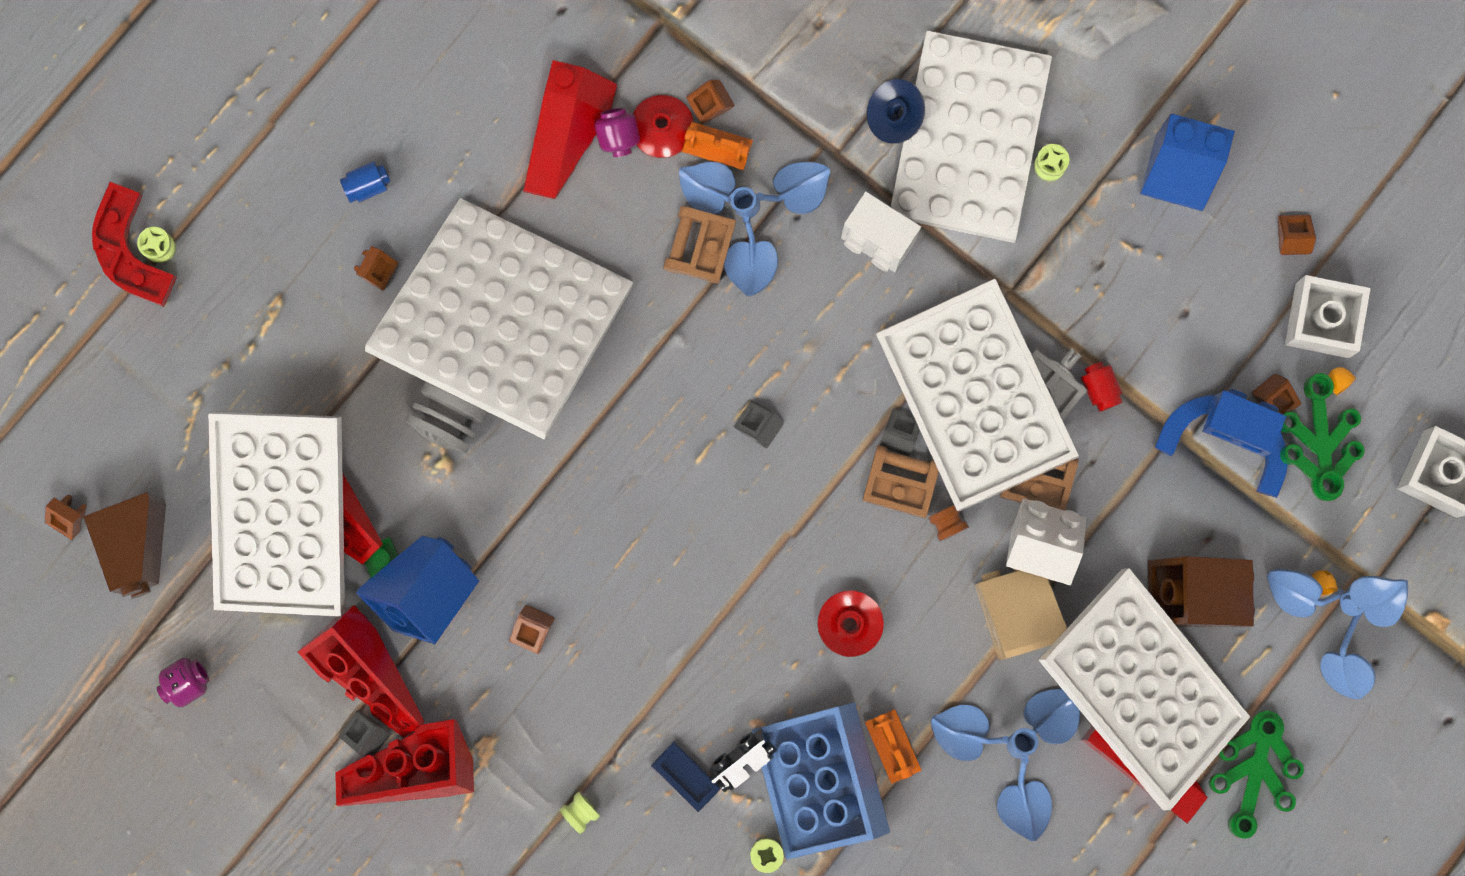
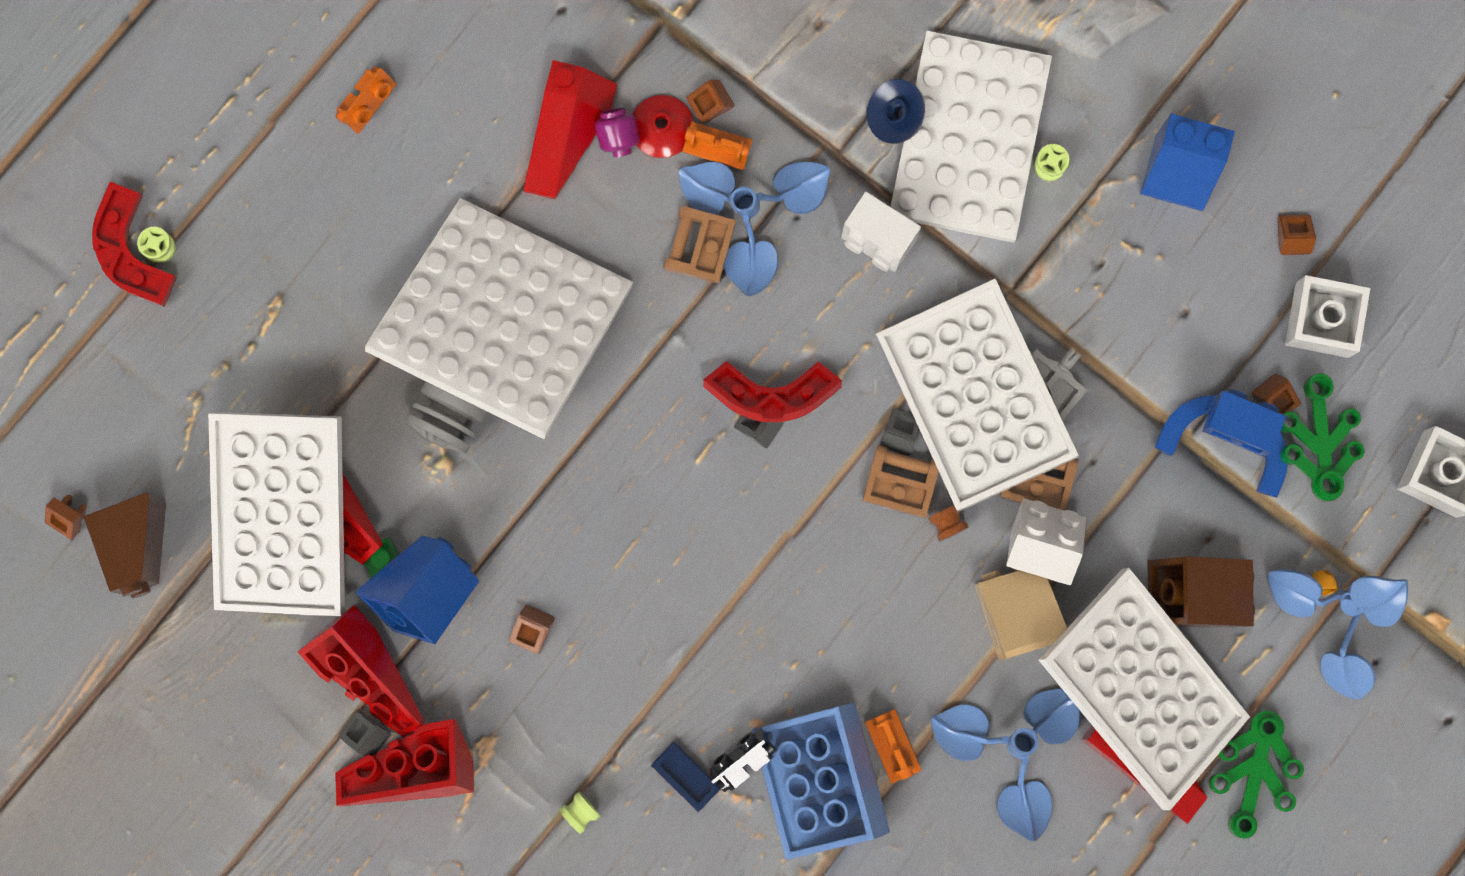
magenta head [156,658,209,707] -> none
blue brick [340,161,391,203] -> none
dark orange tile [354,246,399,291] -> none
yellowish green wheel [750,838,784,873] -> none
red dish [817,590,884,657] -> none
red brick [1081,362,1123,412] -> none
light orange hinge [1328,367,1356,396] -> none
none -> orange hinge [335,66,397,134]
none -> red plate [703,361,842,422]

